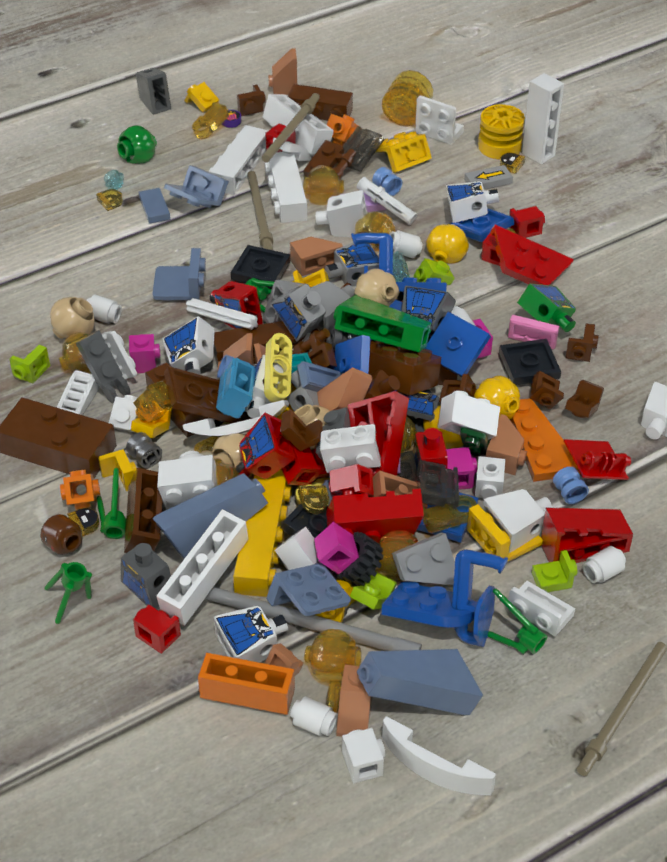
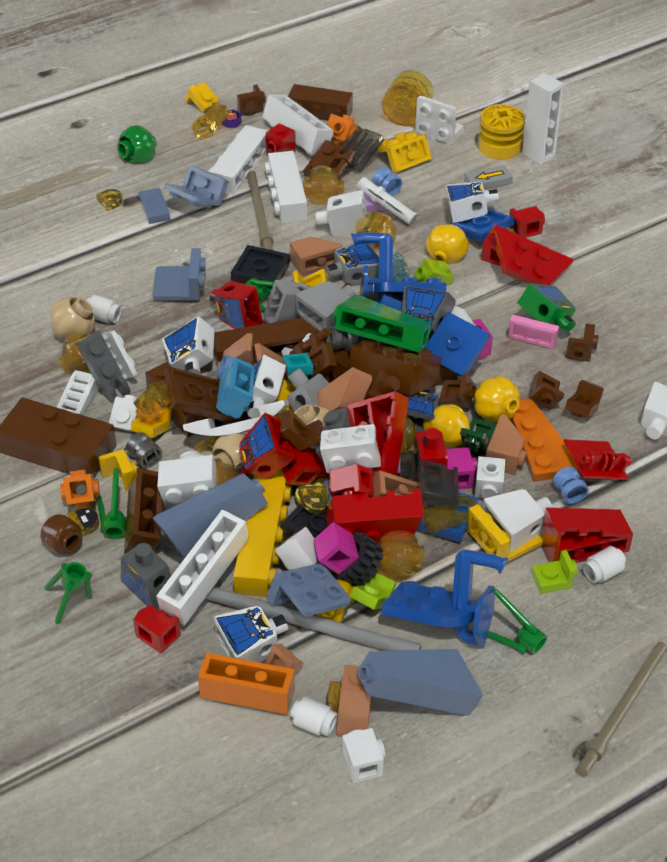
lime bracket [9,345,51,383] -> none
clear light blue plate [104,170,124,190] -> none
dark pink brick [129,334,160,374] -> none
dark grey torso [136,68,172,115] -> none
white axle [186,298,258,330] -> none
dark tan bar [262,93,320,163] -> none
light yellow beam [264,333,292,403] -> none
nougat slope [268,48,297,95] -> none
light grey torso [270,283,326,341] -> none
white slope [273,138,311,161] -> none
sand blue tile [297,361,341,392] -> none
clear yellow plant [304,629,362,684] -> none
blue plate [334,335,370,375] -> none
tan plant [354,269,399,306] -> none
white slope [382,716,496,795] -> none
white brick [390,230,423,258] -> none
light grey wing [392,533,455,585] -> none
white brick [438,391,500,440] -> none
black plate [499,339,561,385] -> none
clear yellow tile [500,153,525,174] -> none
white bracket [508,581,575,637] -> none

